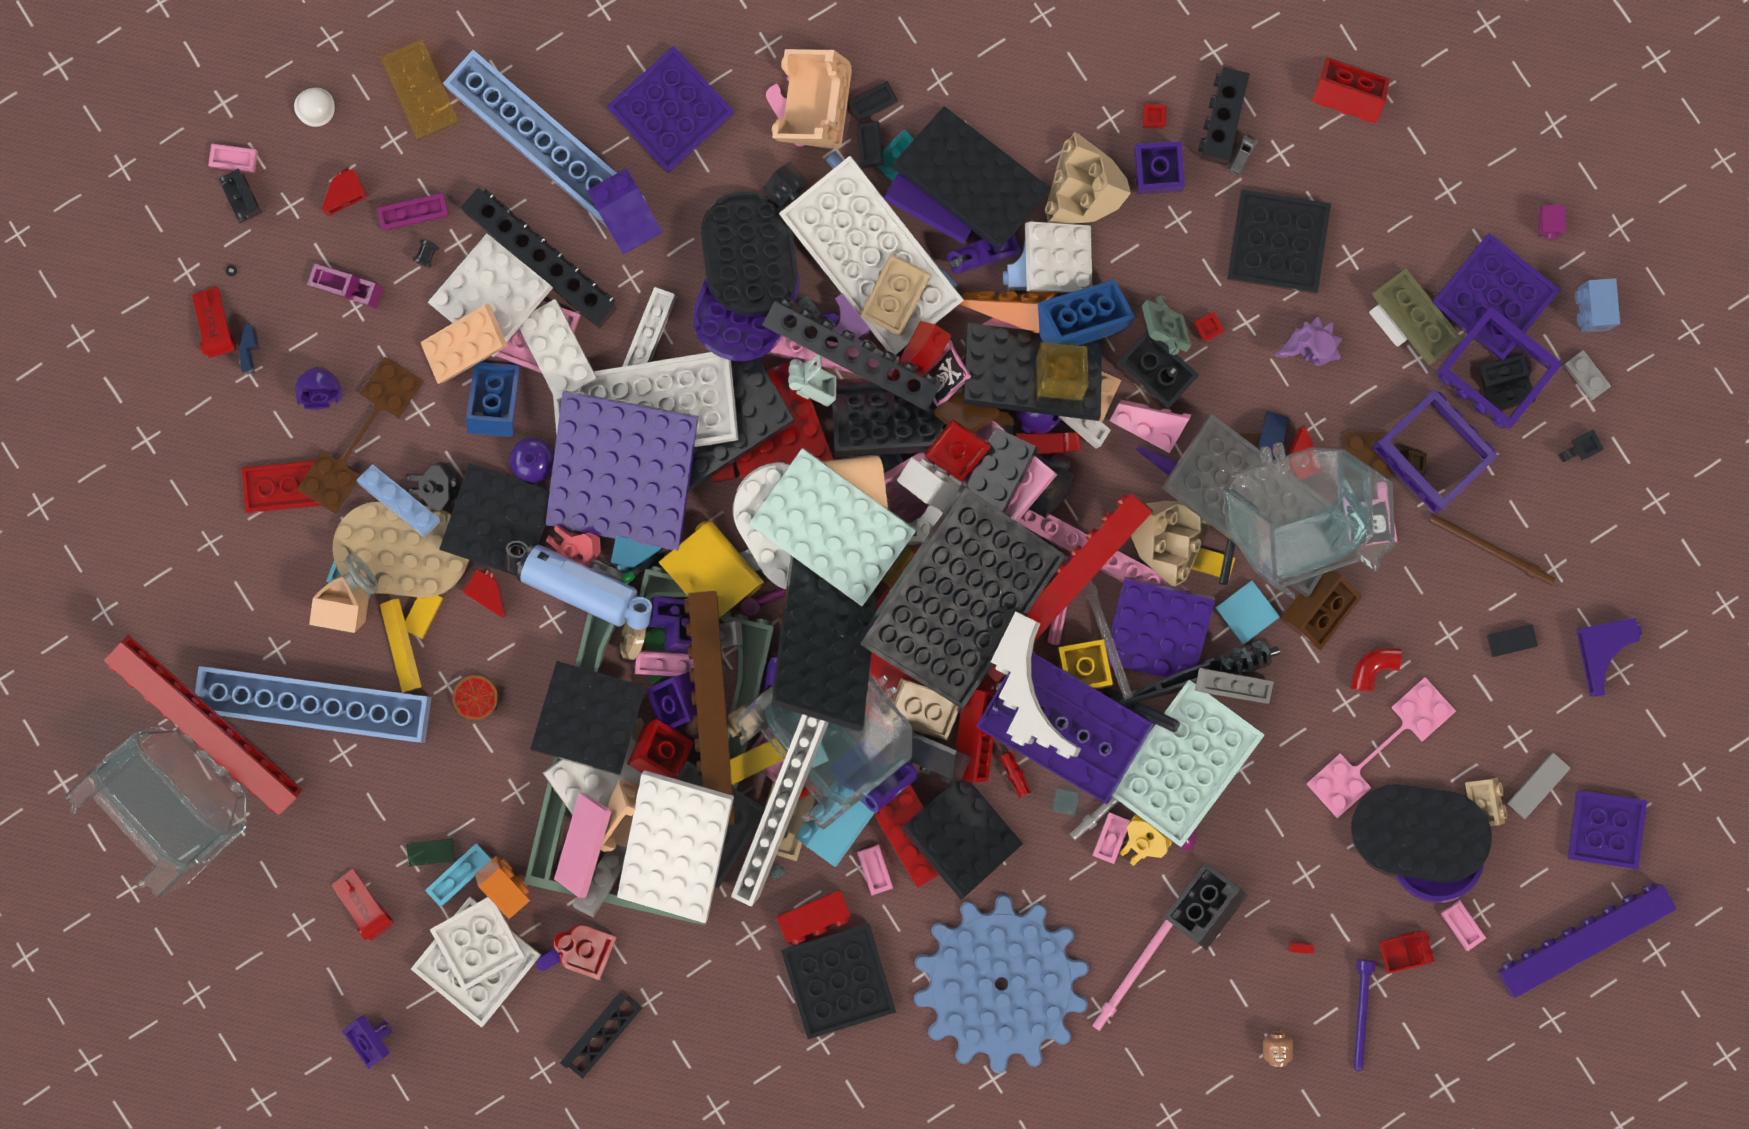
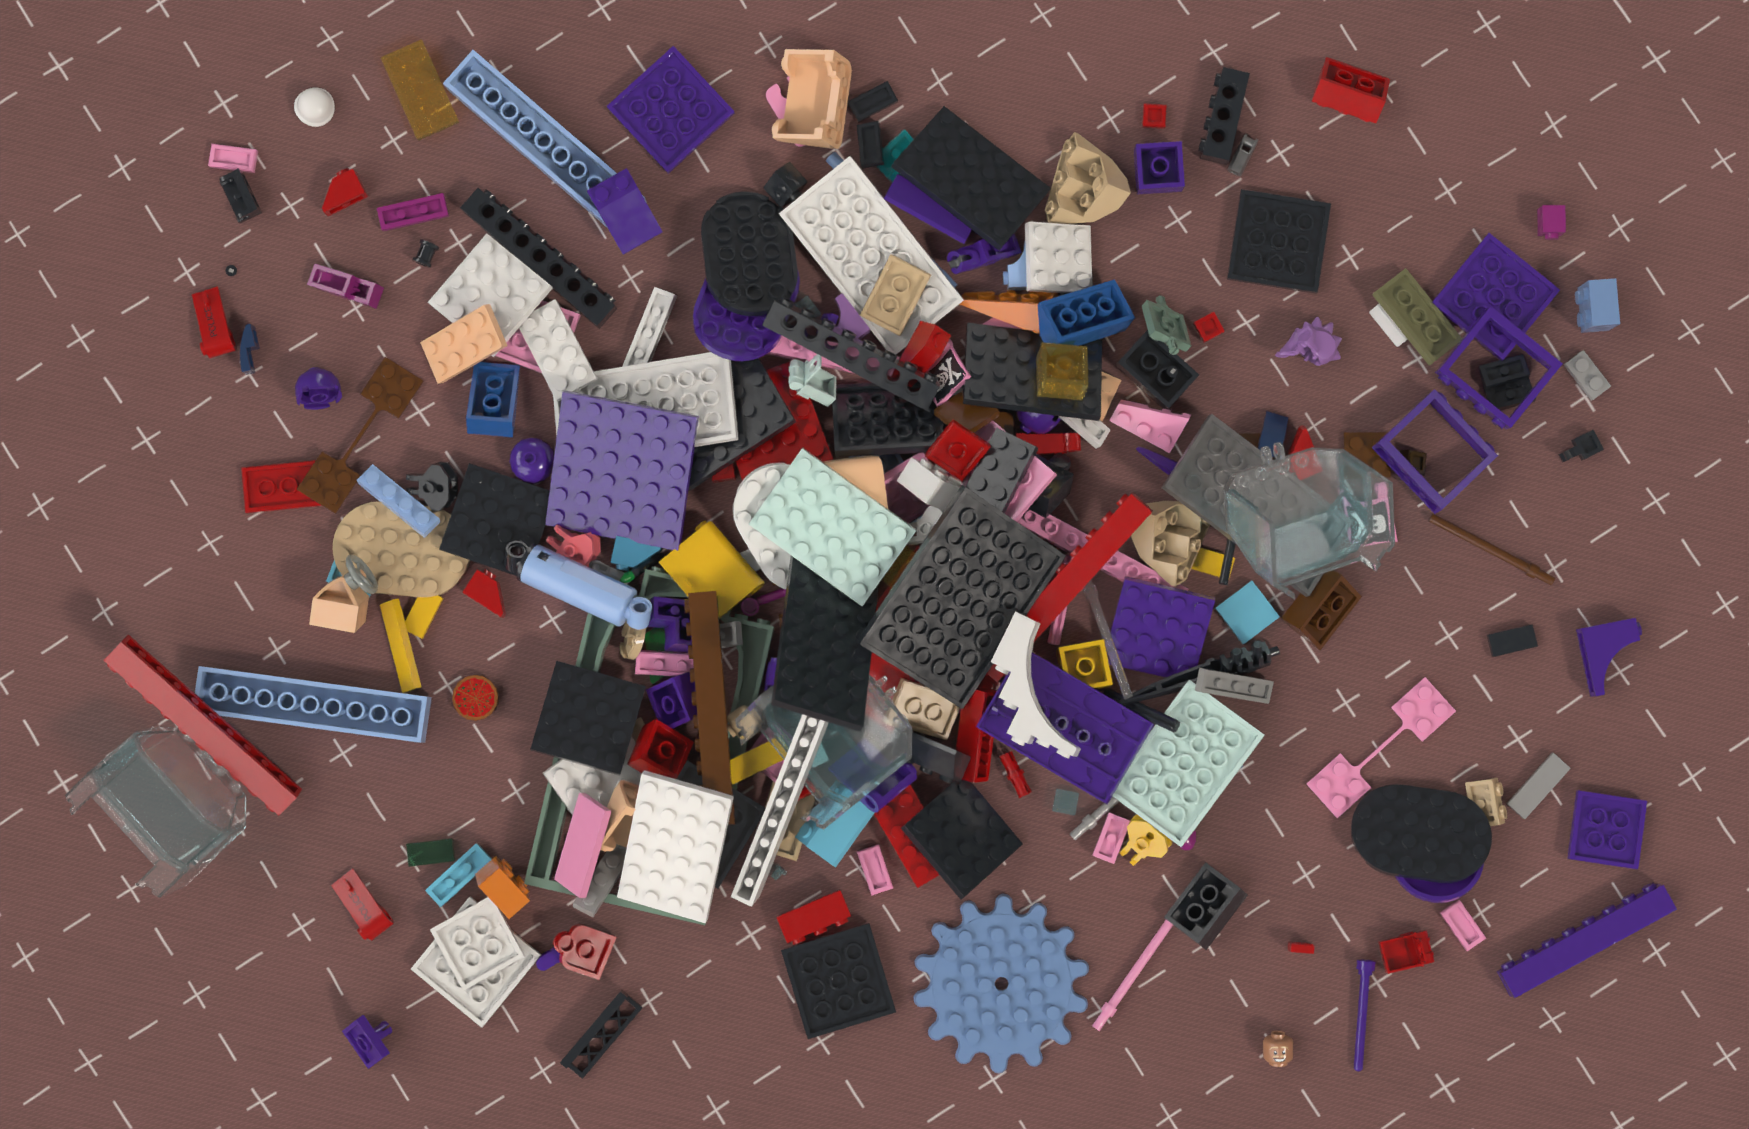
red cylinder [1351,647,1402,692] -> none

